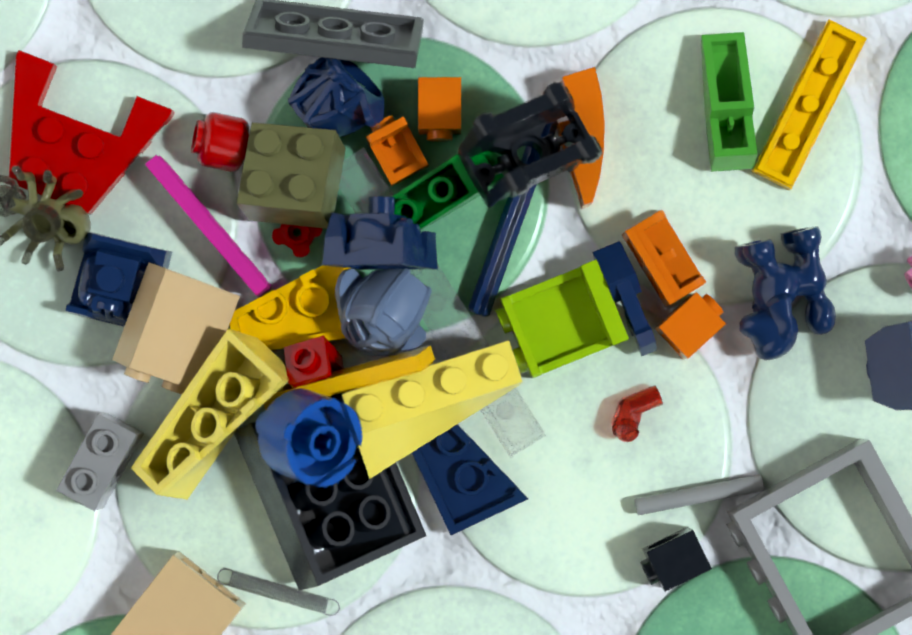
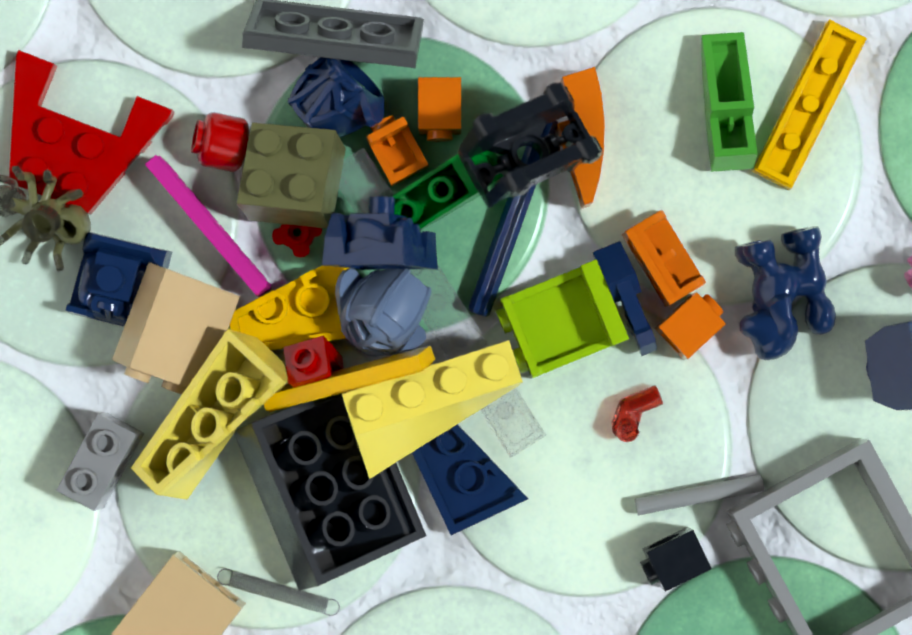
blue brick [255,388,363,487] -> none

